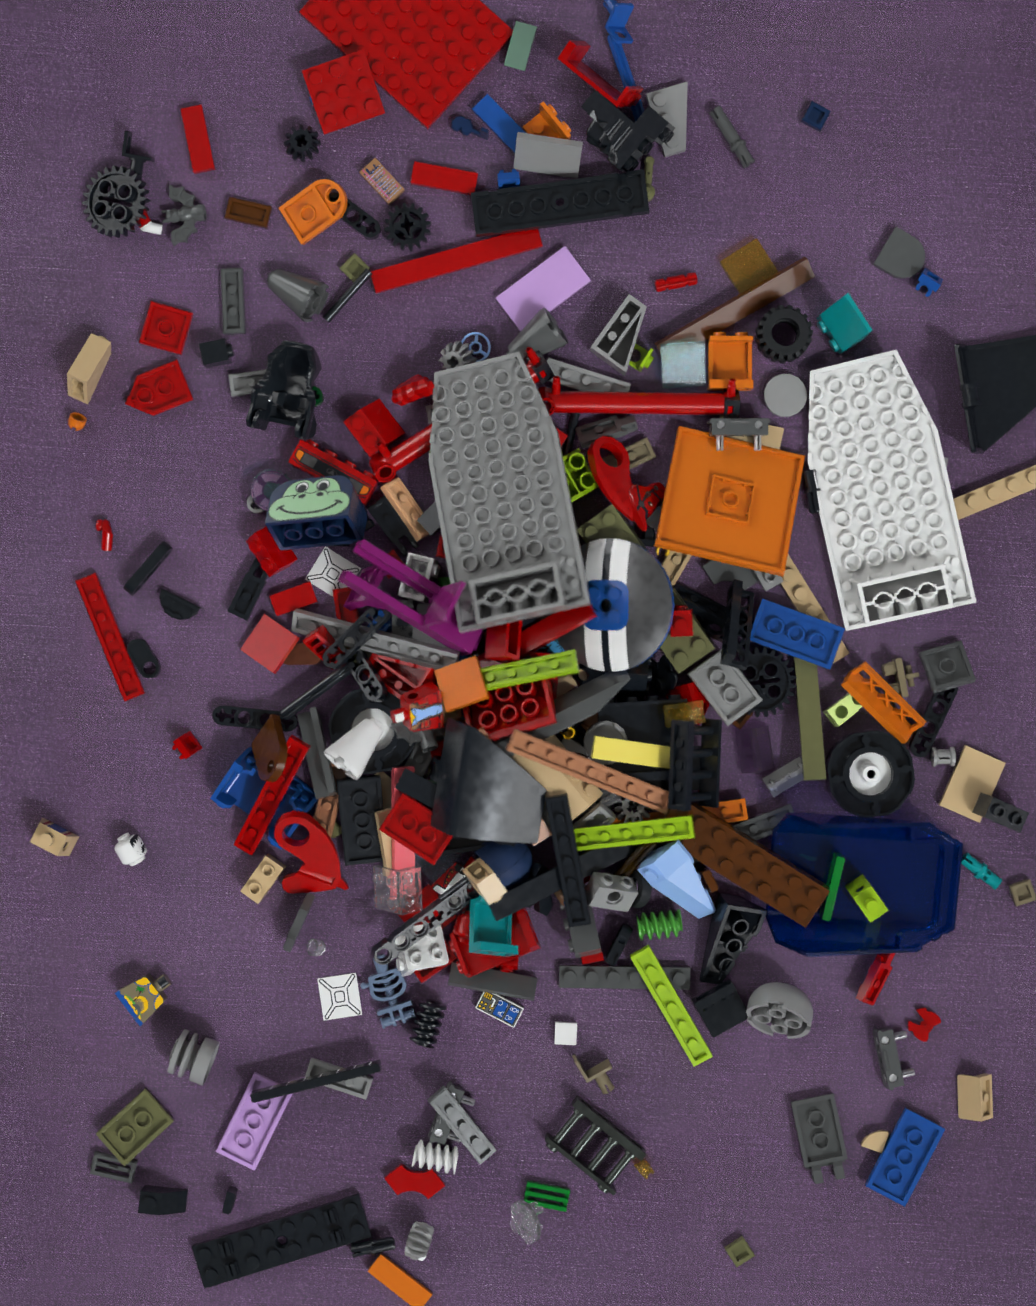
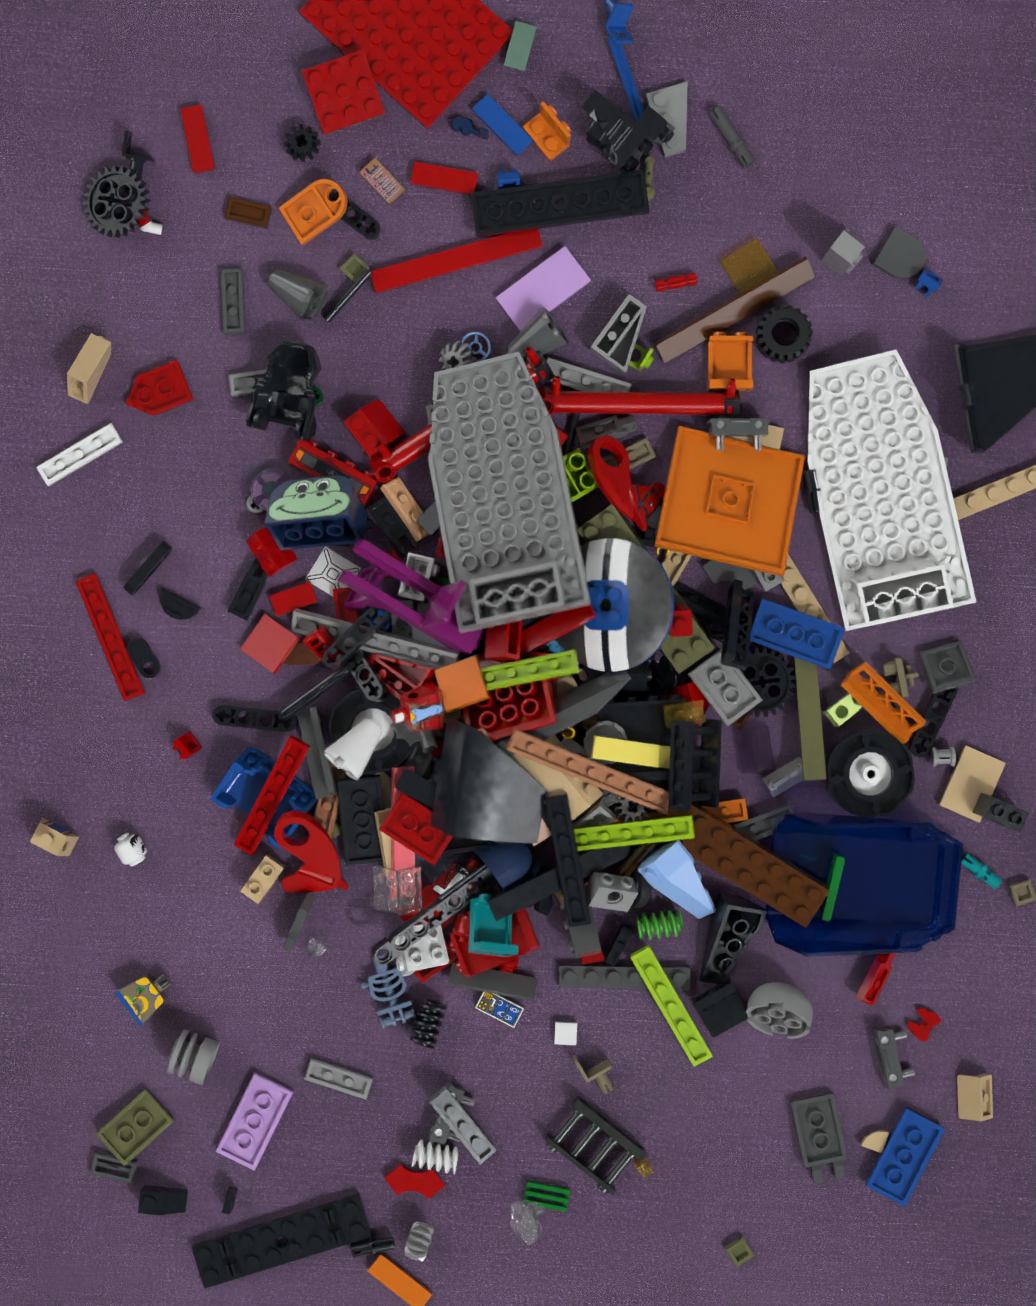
orange hinge [68,412,87,431] -> none
red arm [95,519,113,551] -> none
red tile [139,301,194,356] -> none
dark grey animal [162,185,207,246] -> none
black brick [199,338,234,368] -> none
black tile [250,1059,382,1103] -> none
reddish brown tile [251,714,288,782] -> none
white sticker [317,973,362,1020] -> none
black gear [384,203,431,251] -> none
red rock [391,374,434,406] -> none
tan brick [462,857,507,905] -> none
light grey tile [513,132,583,179] -> none
red panel [557,40,643,107] -> none
clear light blue tile [660,341,706,389] -> none
reddish brown tile [698,866,719,893] -> none
light grey tile [763,374,807,417] -> none
dark blue tile [801,101,831,132] -> none
teal slope [817,293,872,355] -> none
lime torso [845,874,888,923] -> none
none -> white tile [36,423,123,486]
none -> light grey wedge [821,227,867,277]

